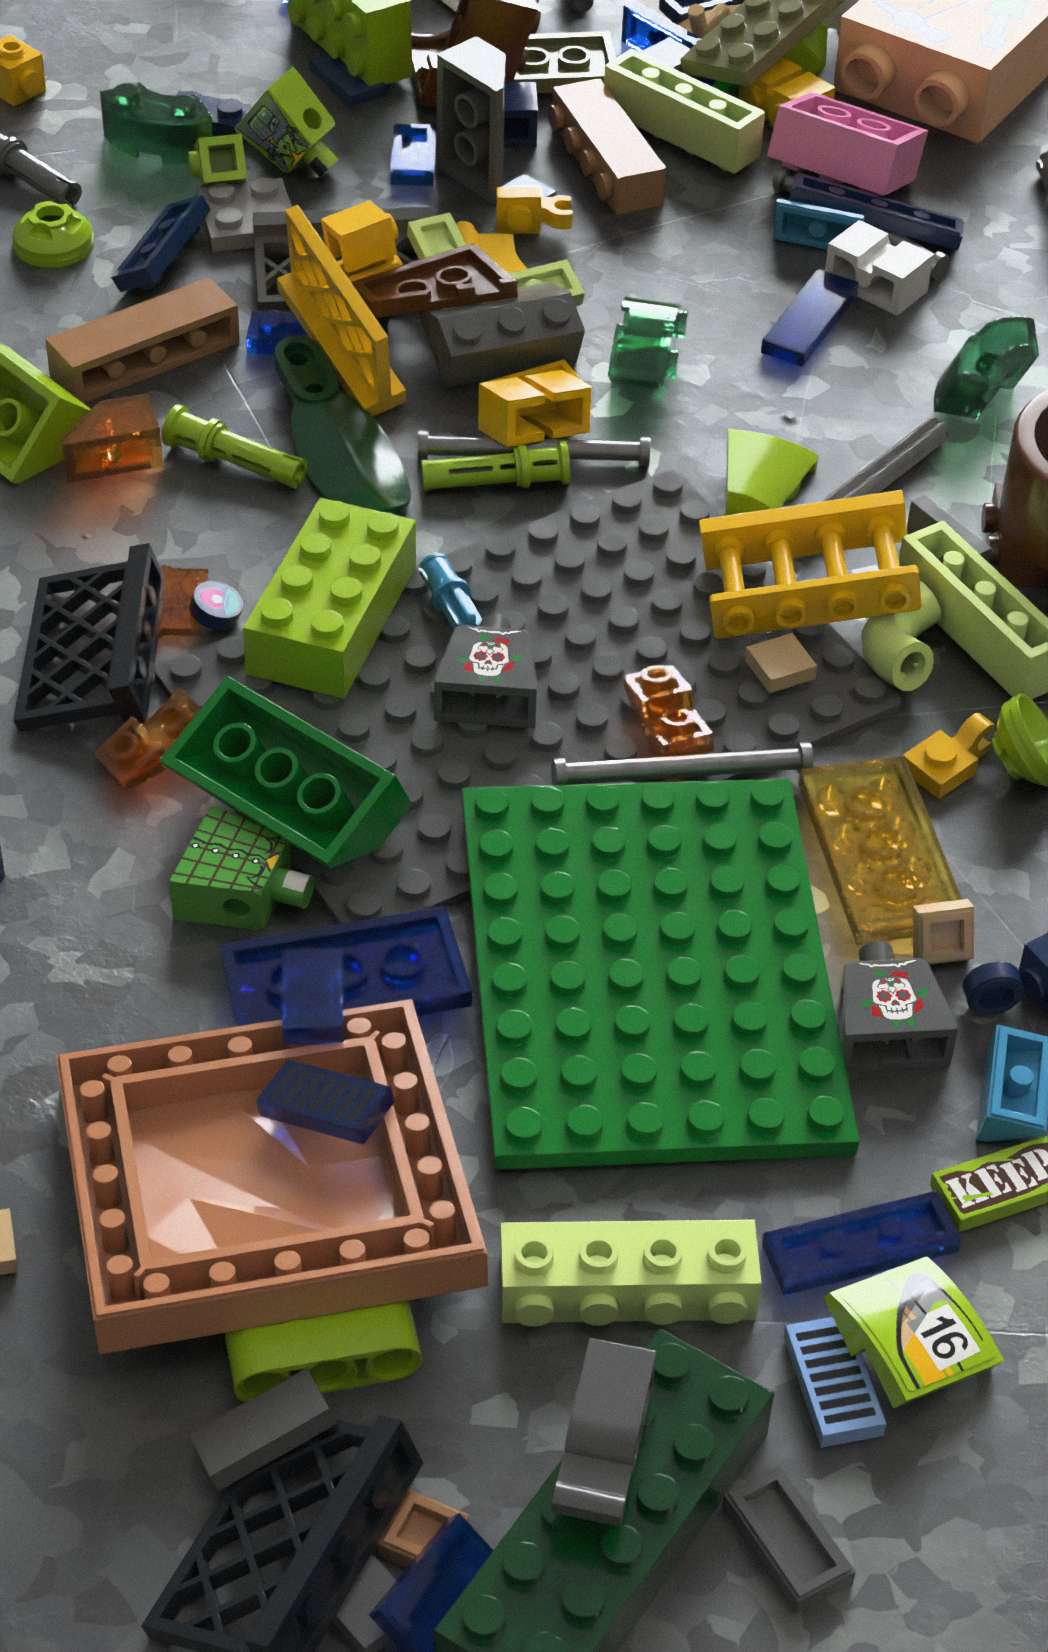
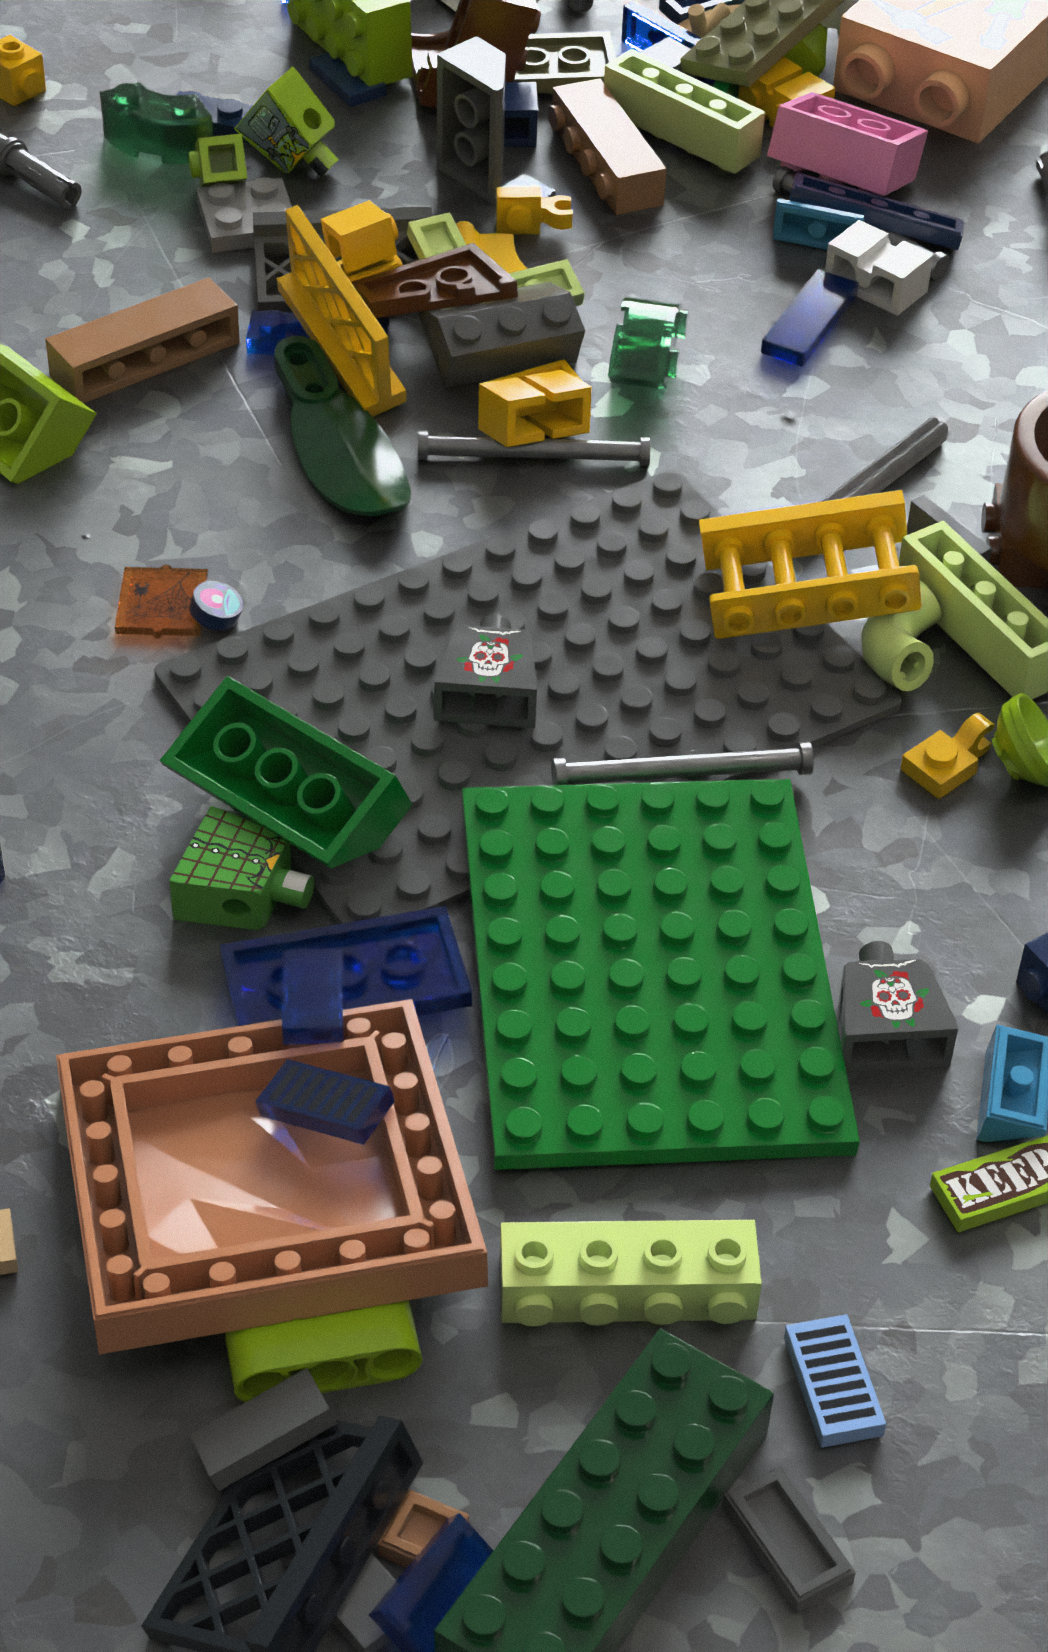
lime piece [12,201,94,268] -> none
black fence [13,543,166,732] -> none
clear orange slope [61,393,163,483] -> none
clear orange slope [94,688,201,789] -> none
dark blue plate [111,195,211,292] -> none
lime pin [161,404,307,489] -> none
lime brick [243,497,416,699] -> none
clear blue tile [390,124,436,186] -> none
dark azure axle [418,553,482,630] -> none
lime pin [421,441,571,491] -> none
dark grey piece [551,1338,657,1527] -> none
clear orange slope [623,665,714,757] -> none
lime slope [725,429,818,516] -> none
tan tile [745,633,817,693] -> none
clear blue tile [762,1191,962,1296] -> none
clear yellow plate [798,756,962,945] -> none
lime slope [823,1257,1004,1409] -> none
tan tile [913,899,974,965] -> none
clear green brick [933,316,1039,419] -> none
dark blue tile [962,961,1025,1015] -> none

